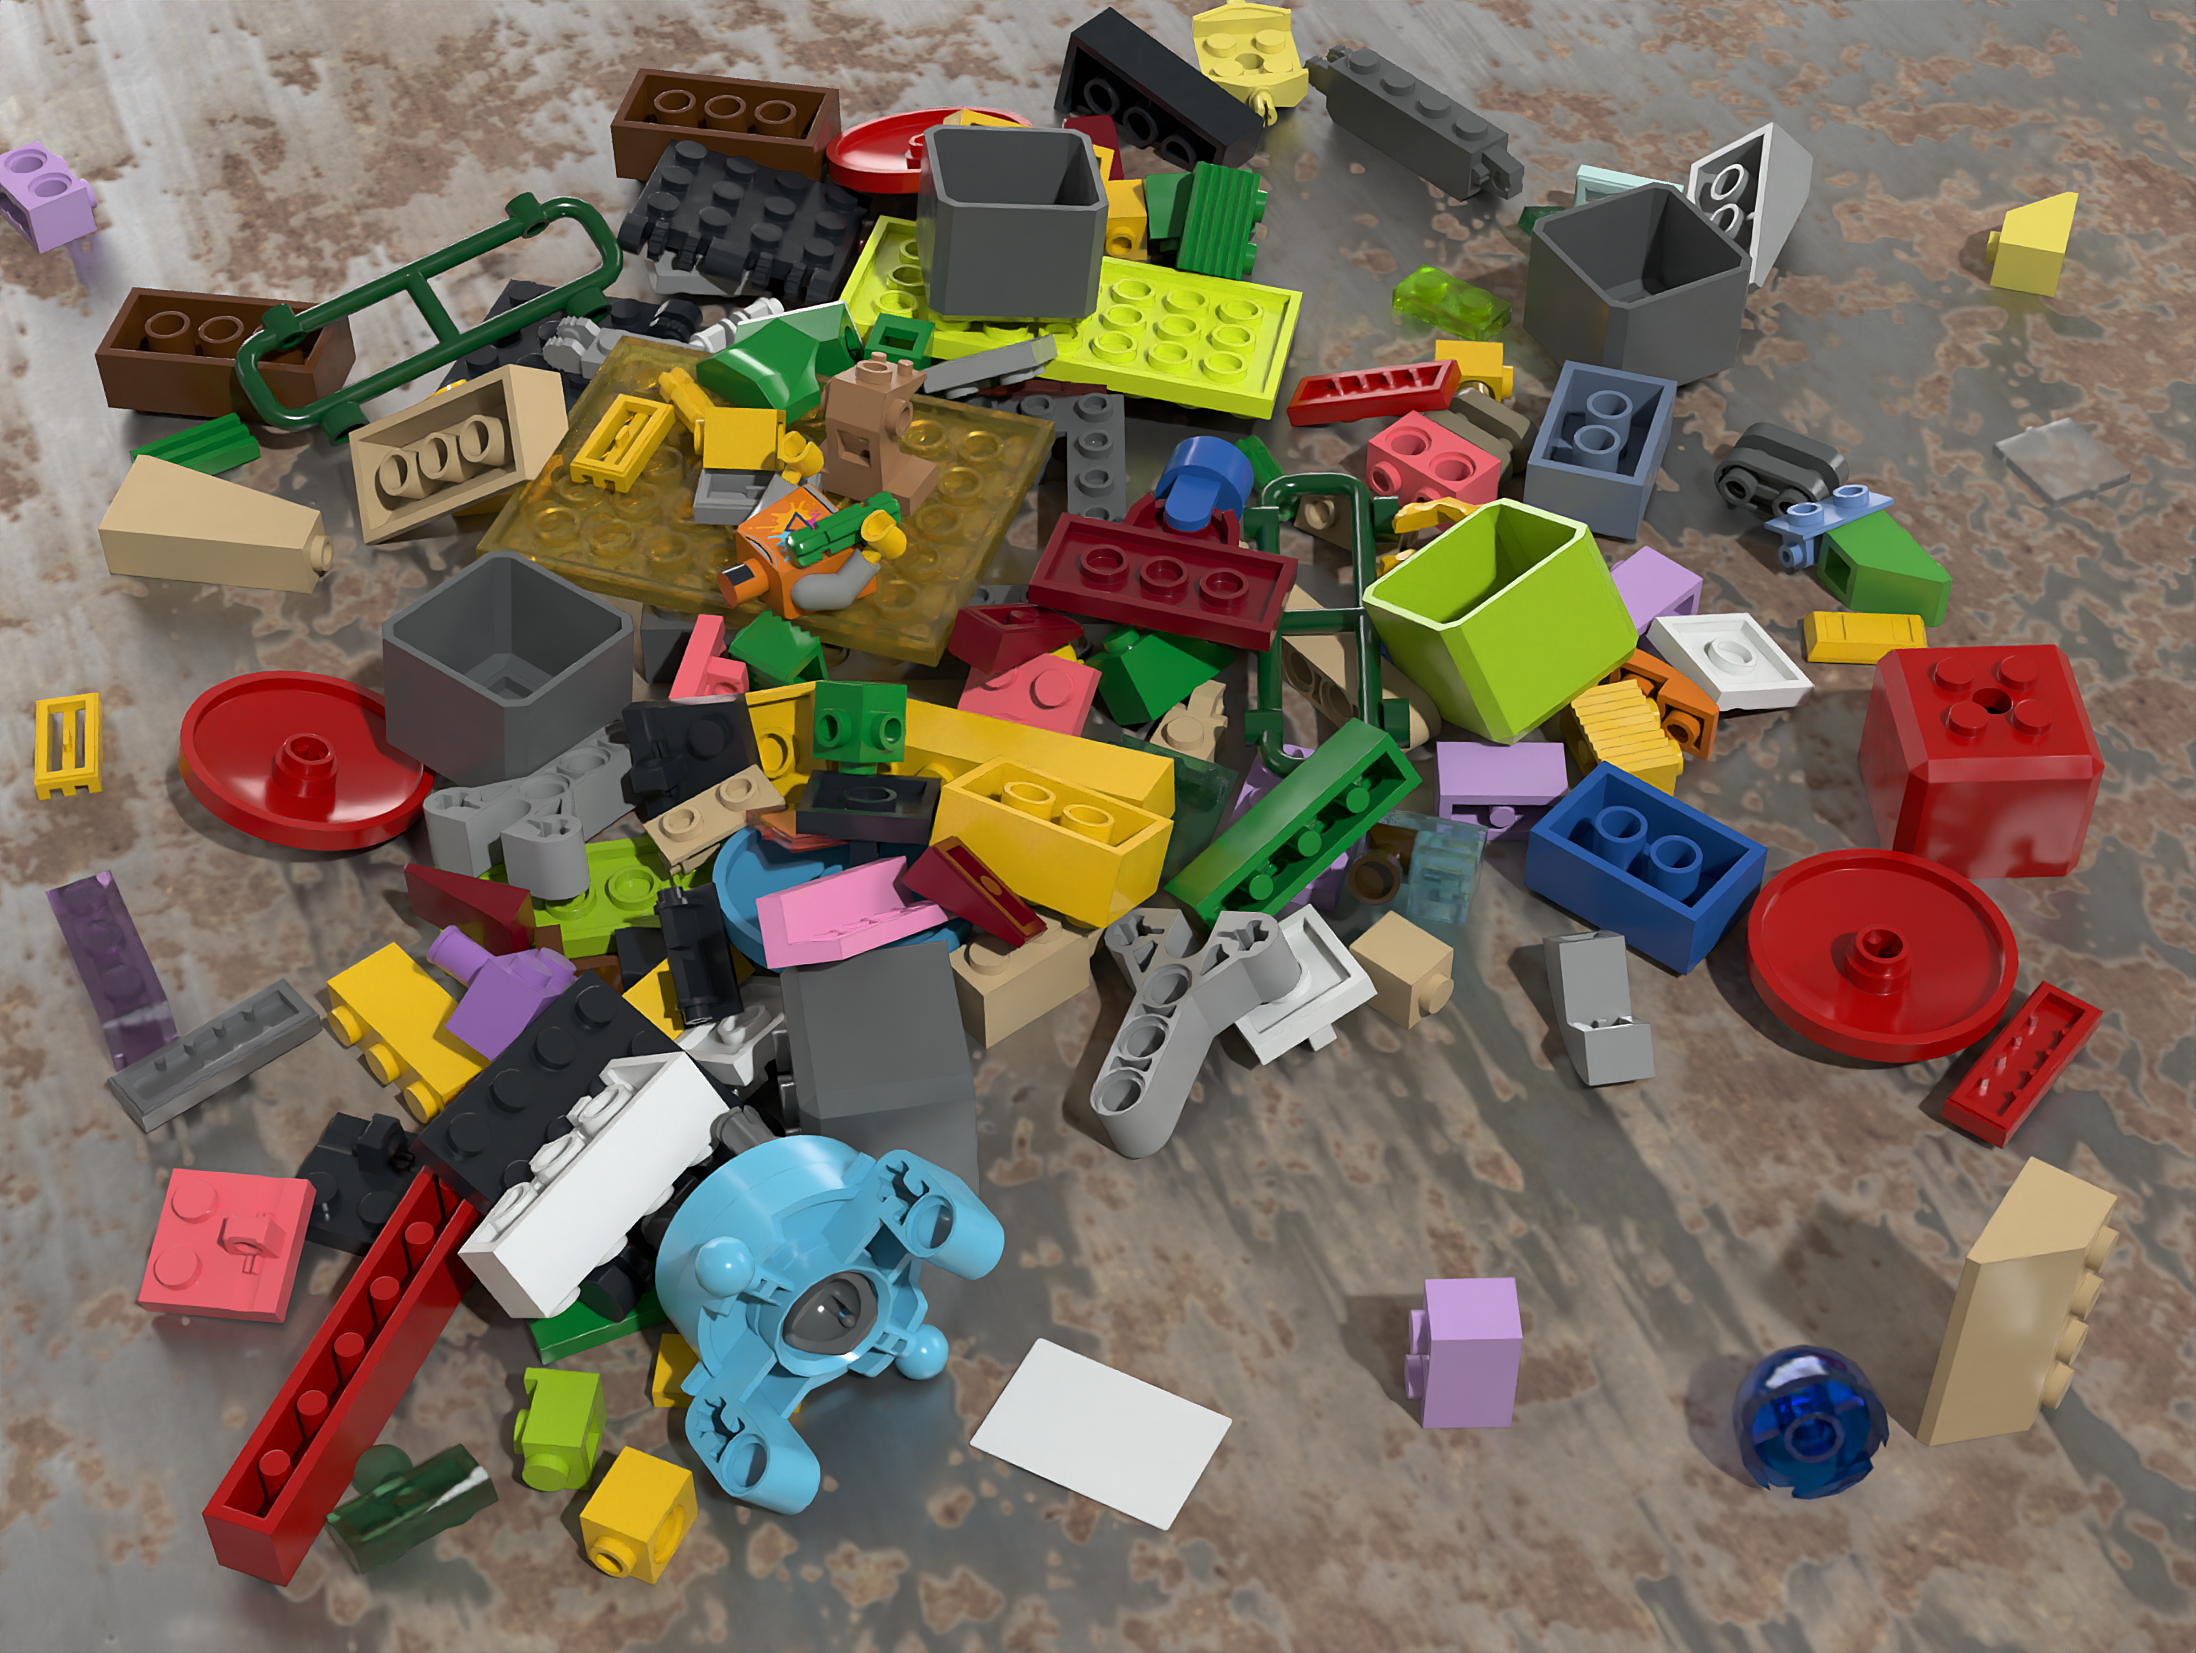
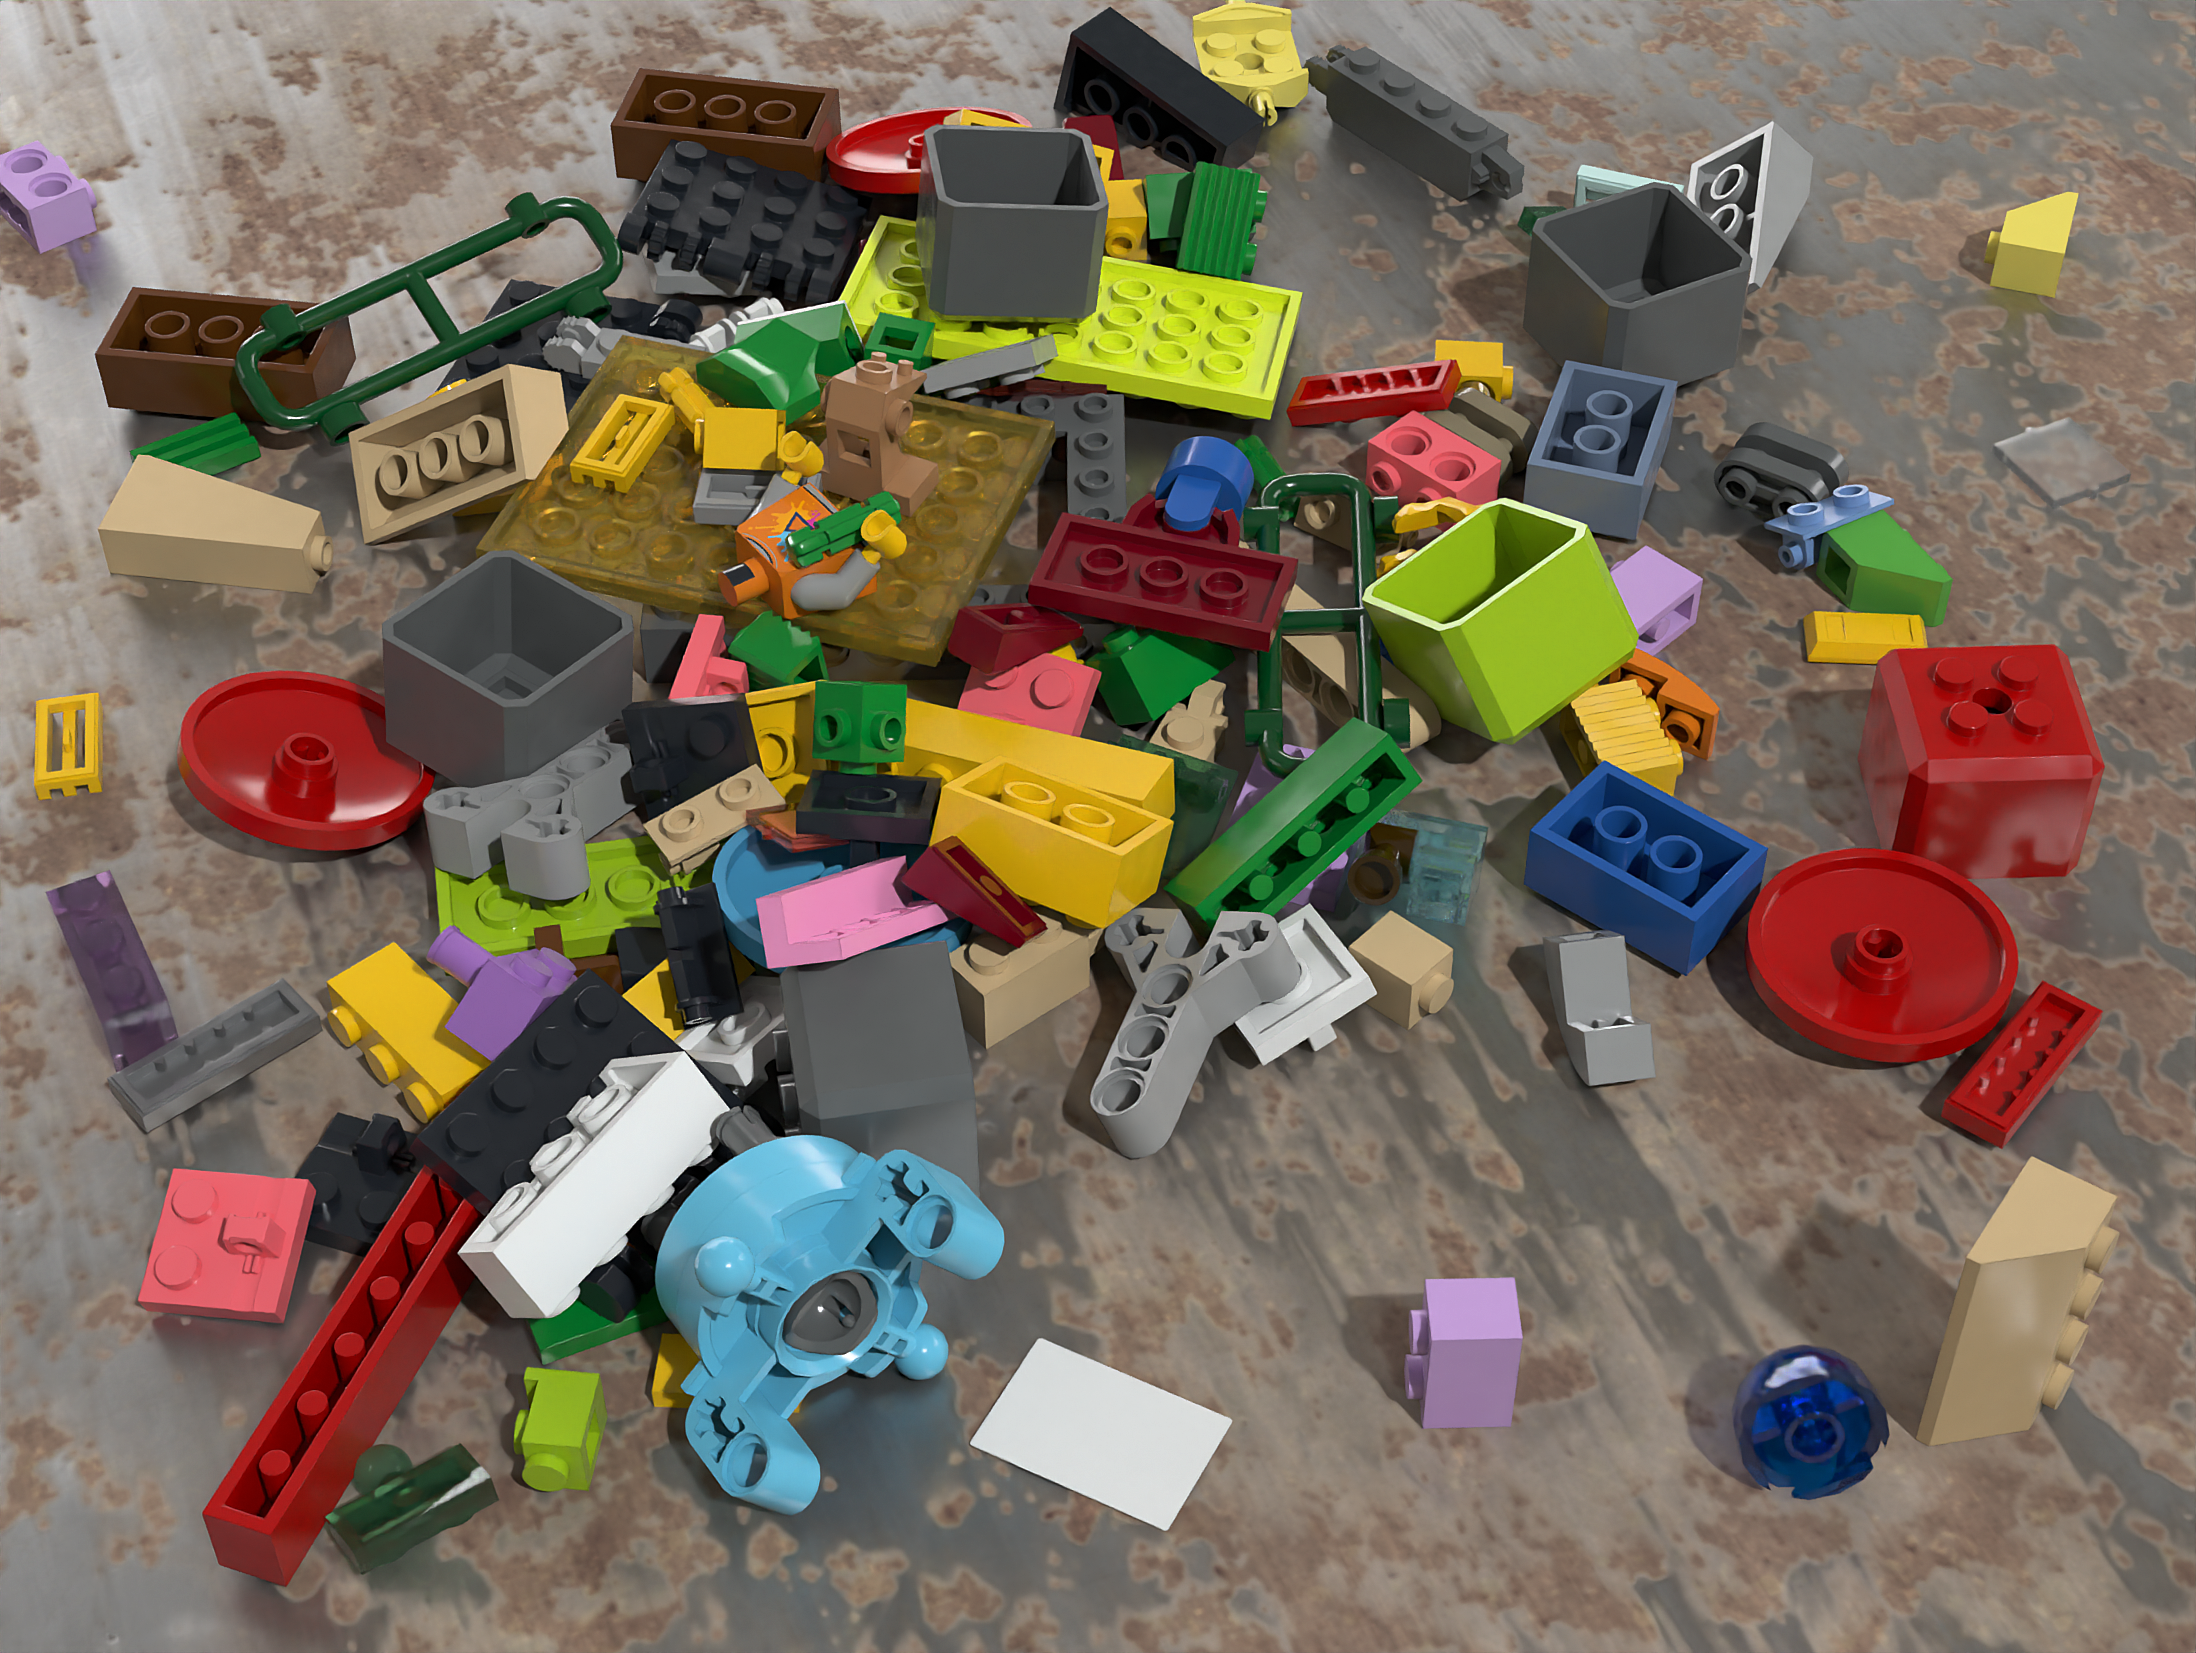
dark red slope [403,863,537,957] -> none
yellow brick [579,1446,699,1585] -> none
clear neon green plate [1392,264,1513,342] -> none
lavender brick [1433,742,1569,841] -> none
white hinge [1646,613,1815,711] -> none

